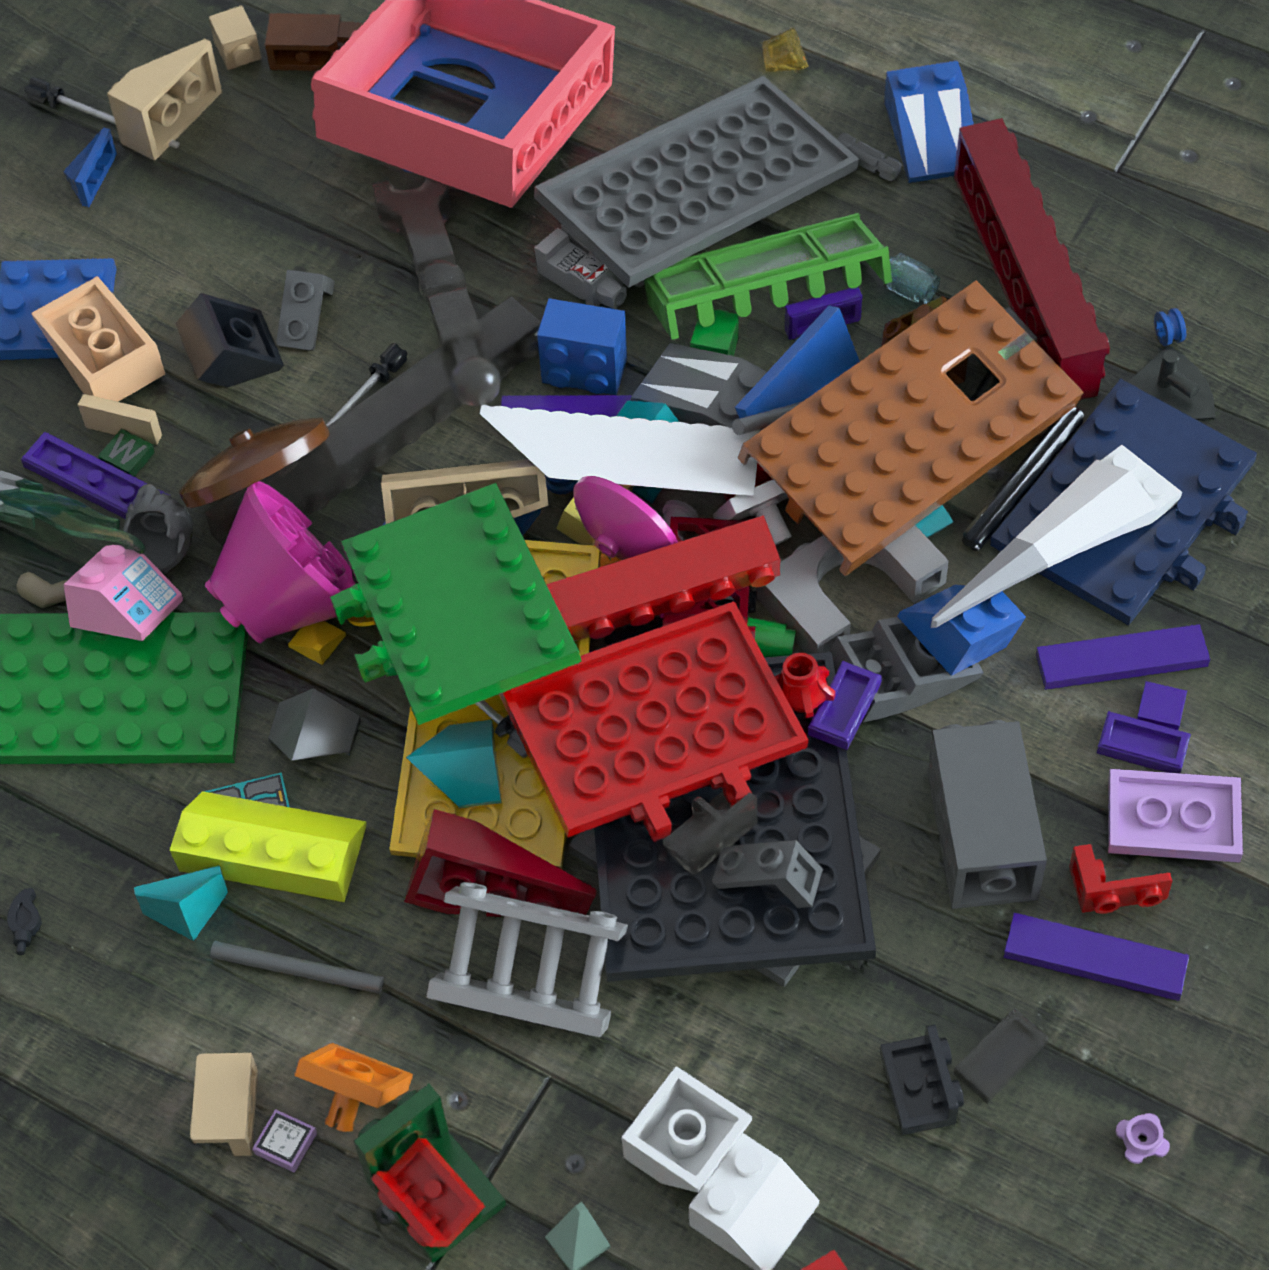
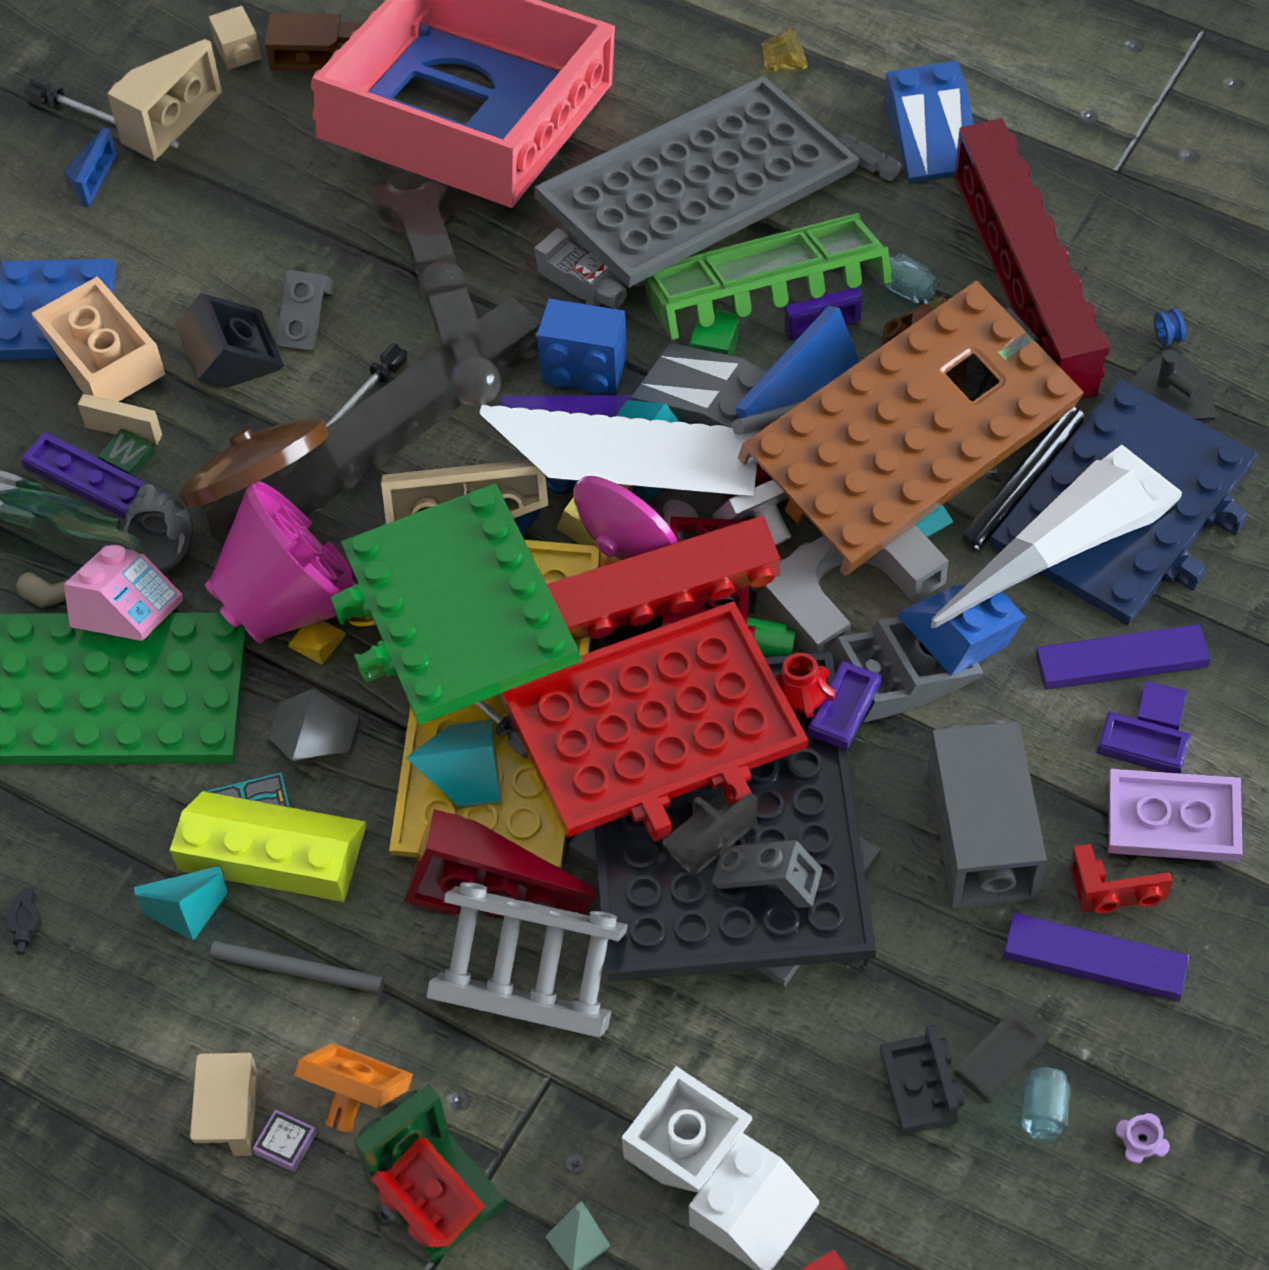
none -> clear light blue brick [1021,1068,1071,1141]

